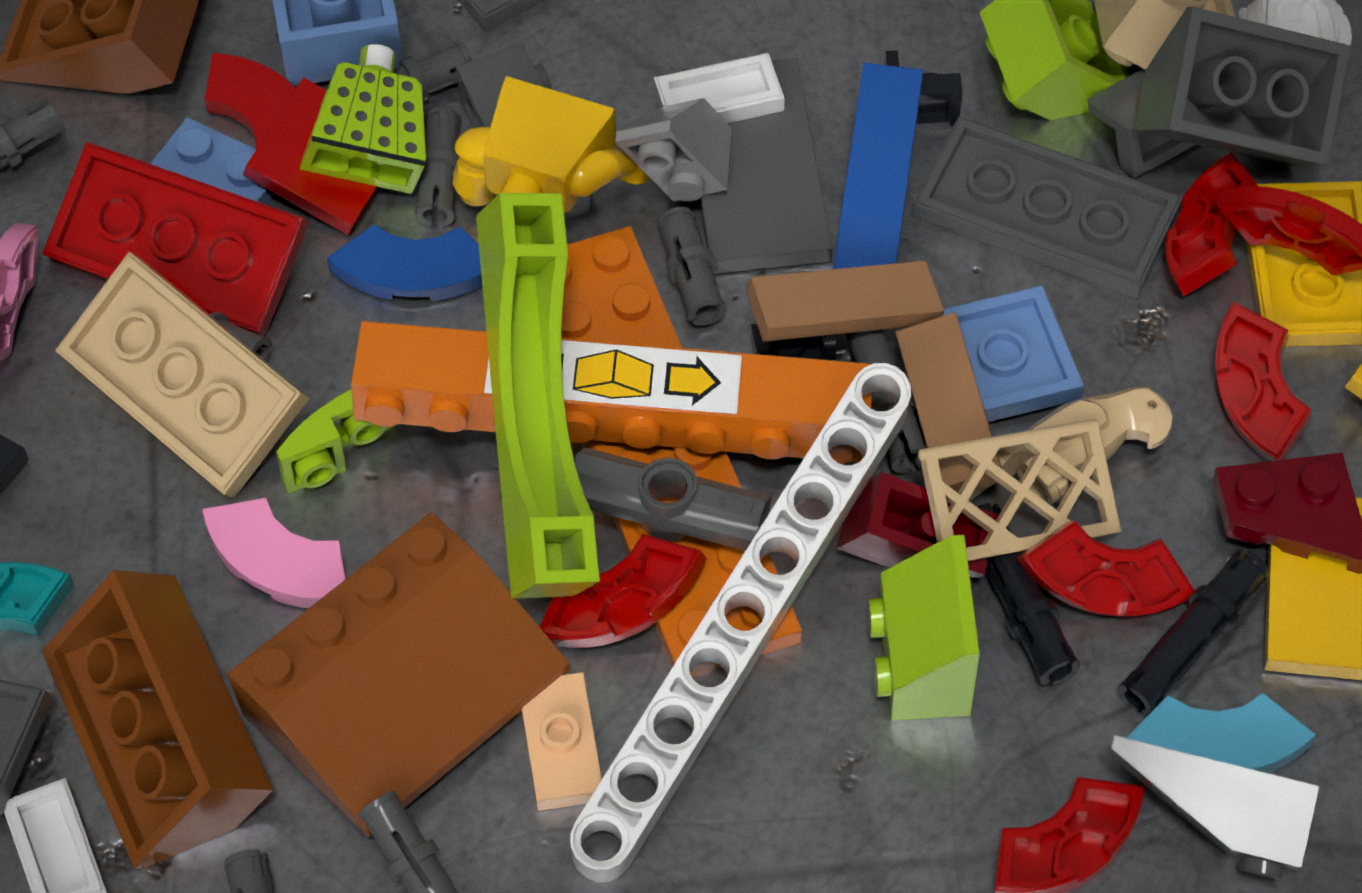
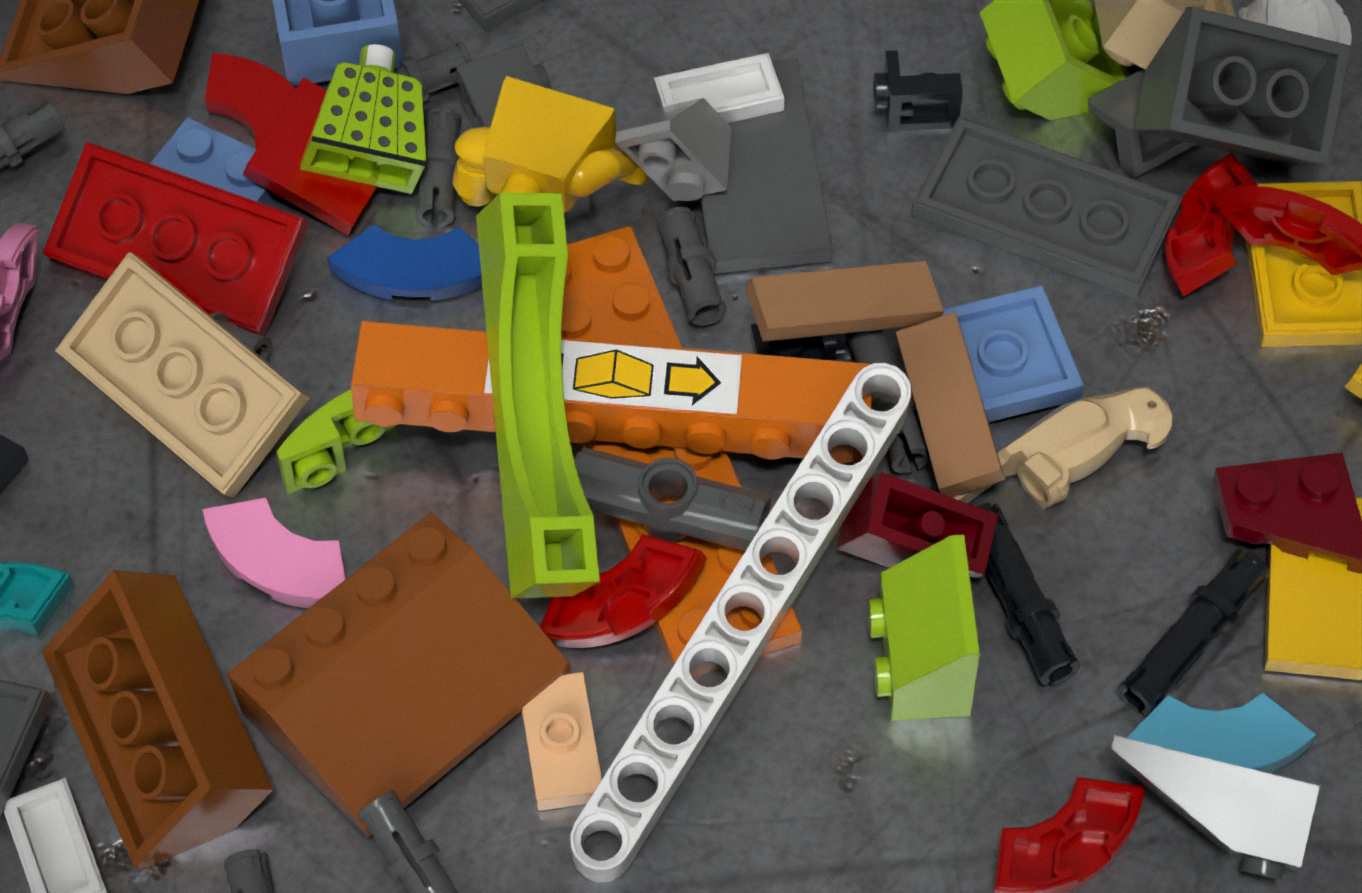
blue tile [833,62,923,269] -> none
tan window [918,419,1122,561] -> none
red tile [1016,521,1195,616] -> none
red tile [1215,301,1312,461] -> none

